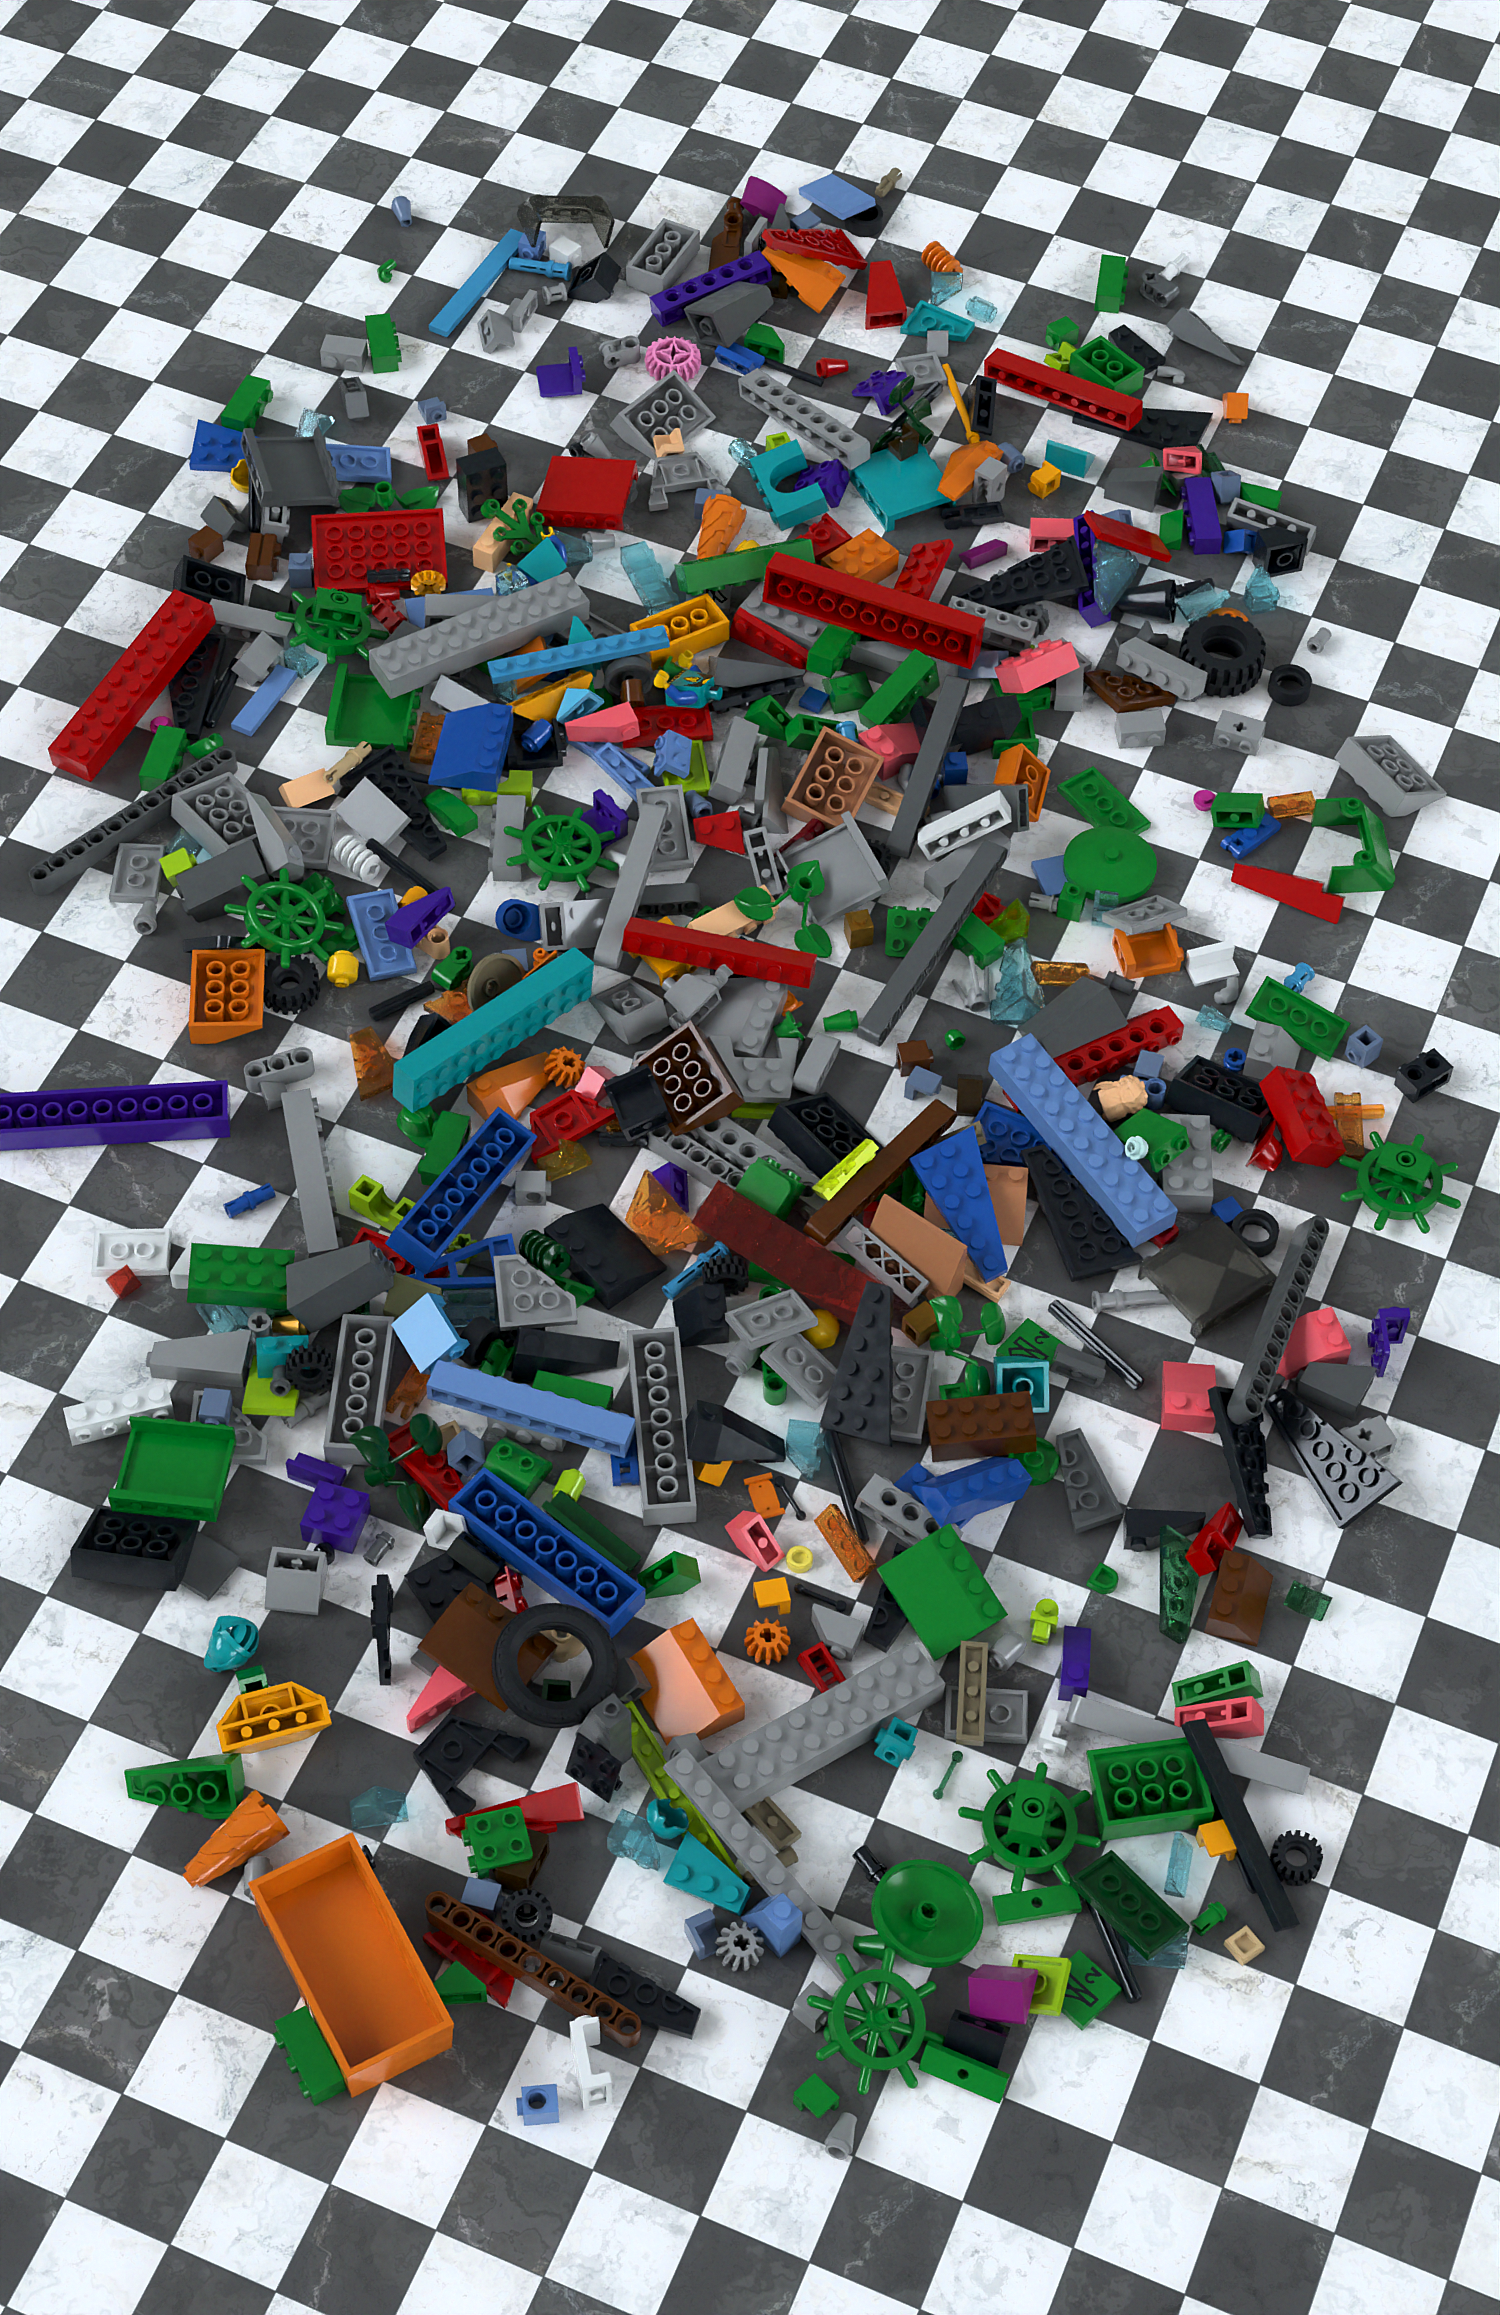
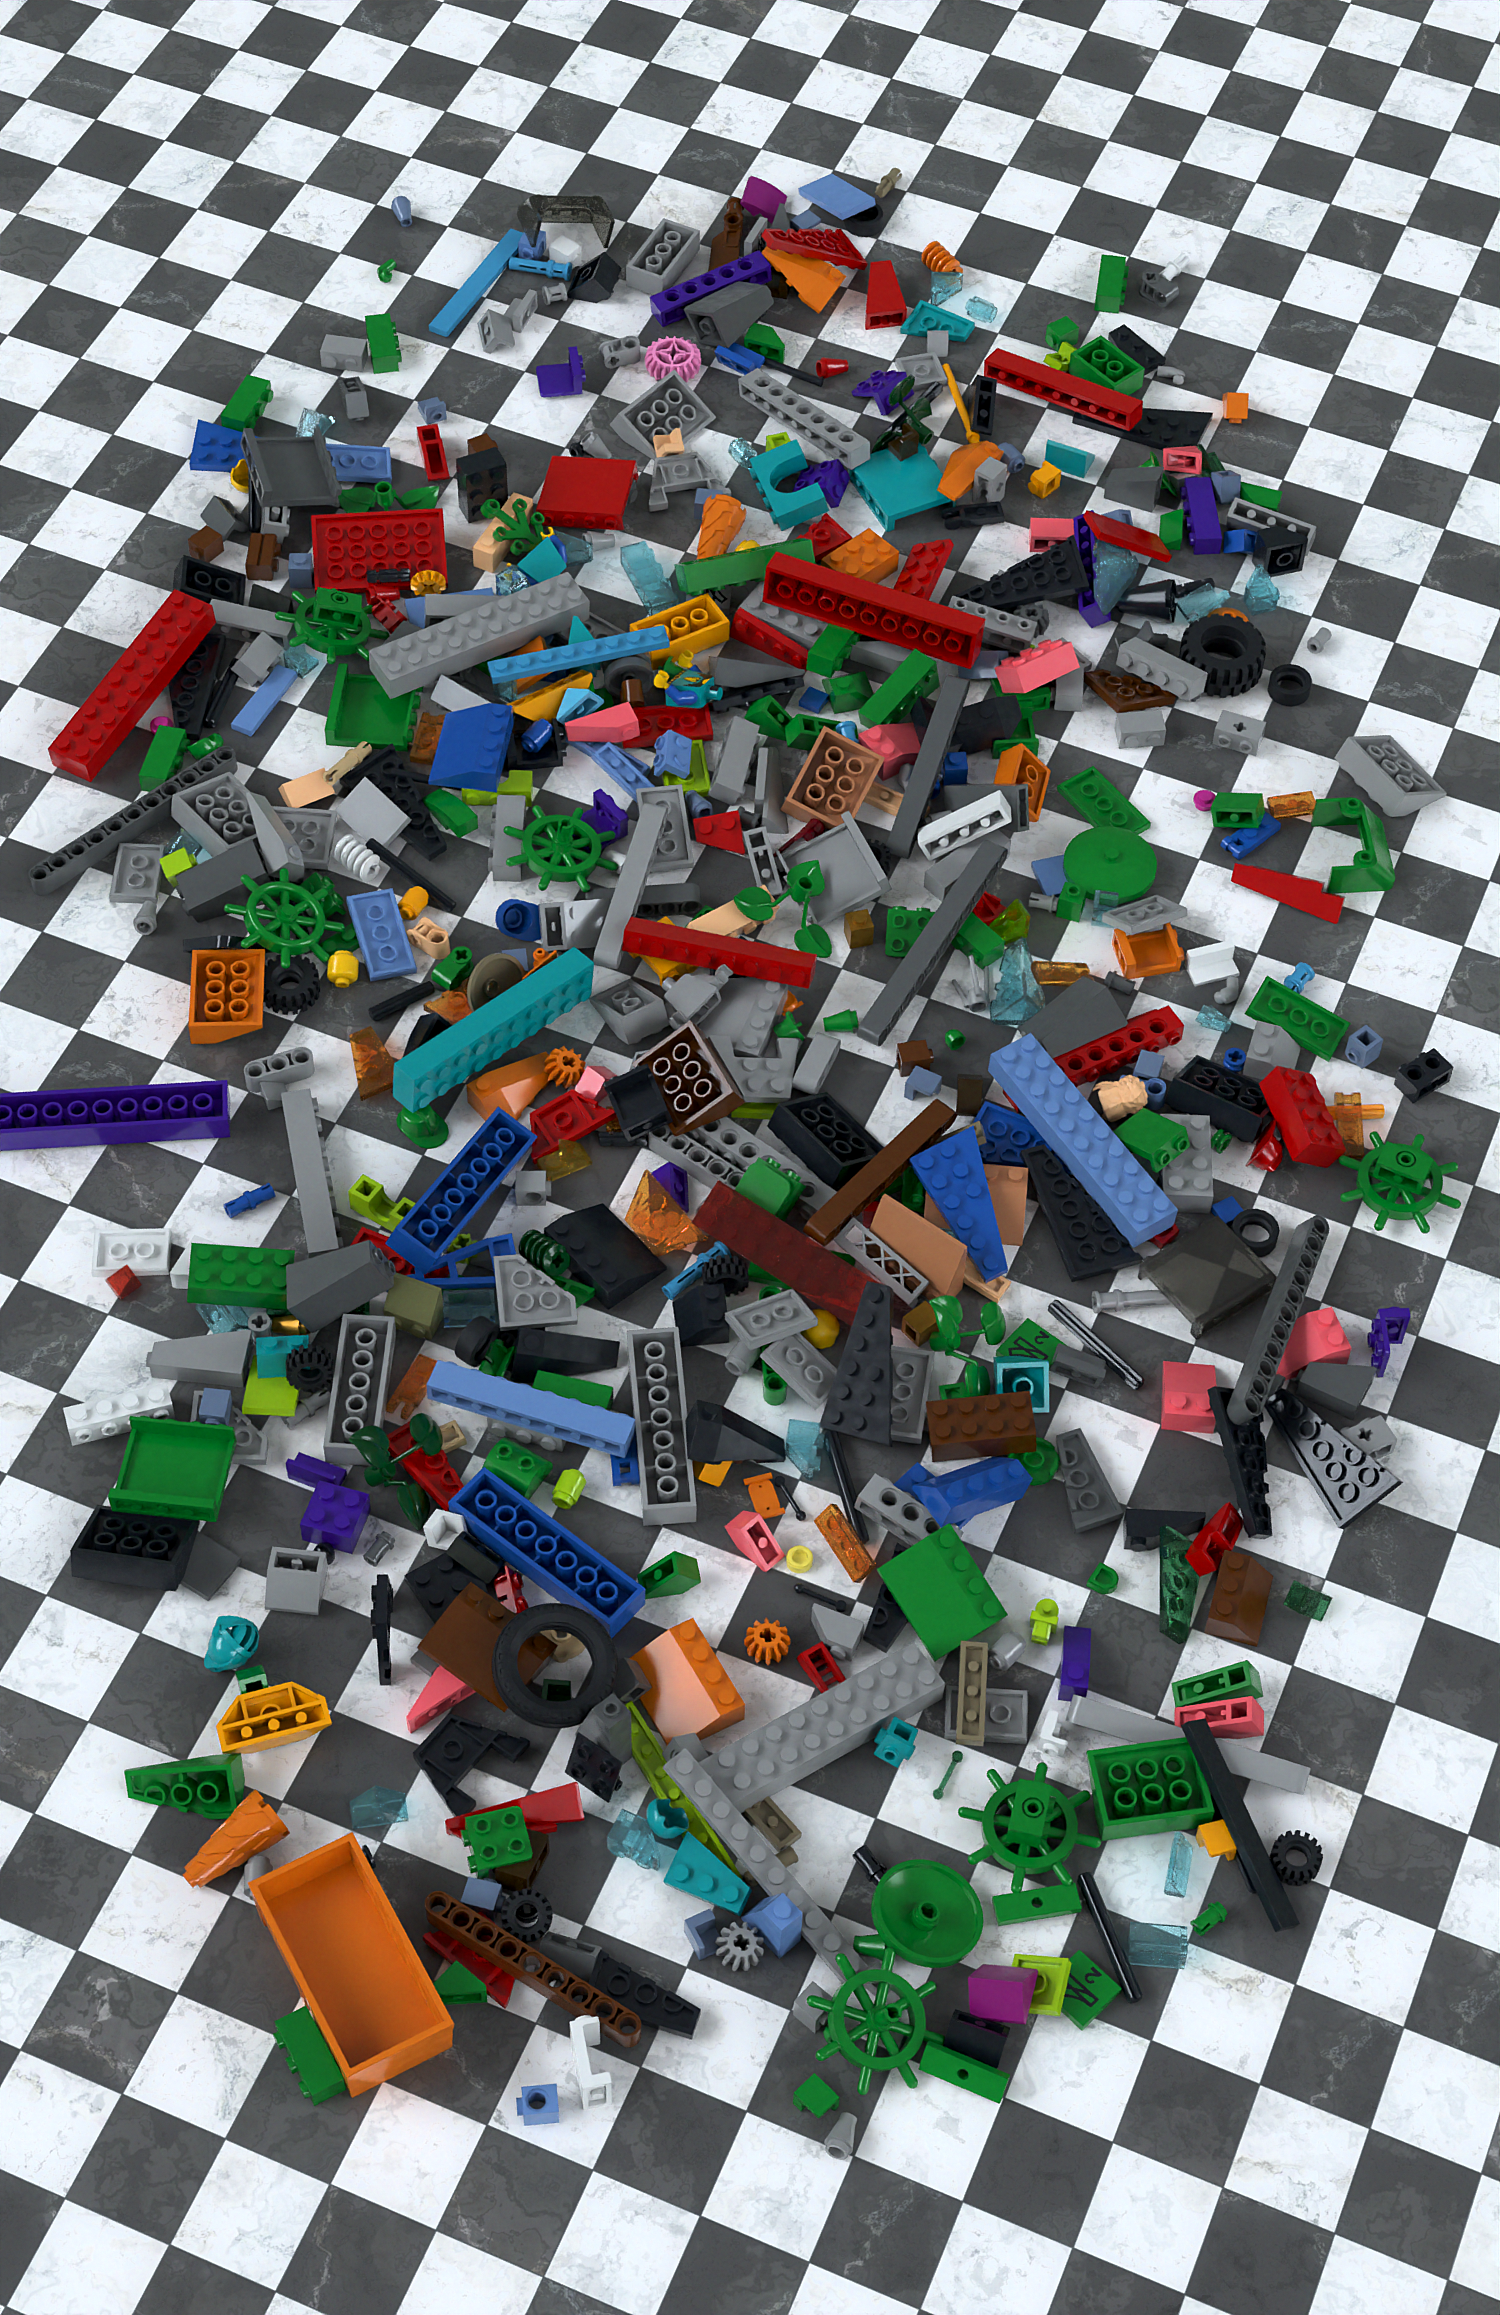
dark grey pin [270,1365,291,1397] -> none
dark purple slope [384,886,455,949] -> none
panel [391,1292,470,1375] -> none
green brick [417,1110,472,1186] -> none
sand blue brick [447,1428,486,1477] -> none
dark green fence [541,1490,643,1575] -> none
light orange panel [753,1577,791,1615] -> none
neon yellow wing [811,1138,879,1201] -> none
magenta slope [959,539,1008,570] -> none
dark green tile [1070,1850,1190,1961] -> none
light aqua plate [1125,1136,1148,1161] -> none
dark grey wedge [1166,306,1246,367] -> none
tan tile [1224,1925,1265,1966] -> none

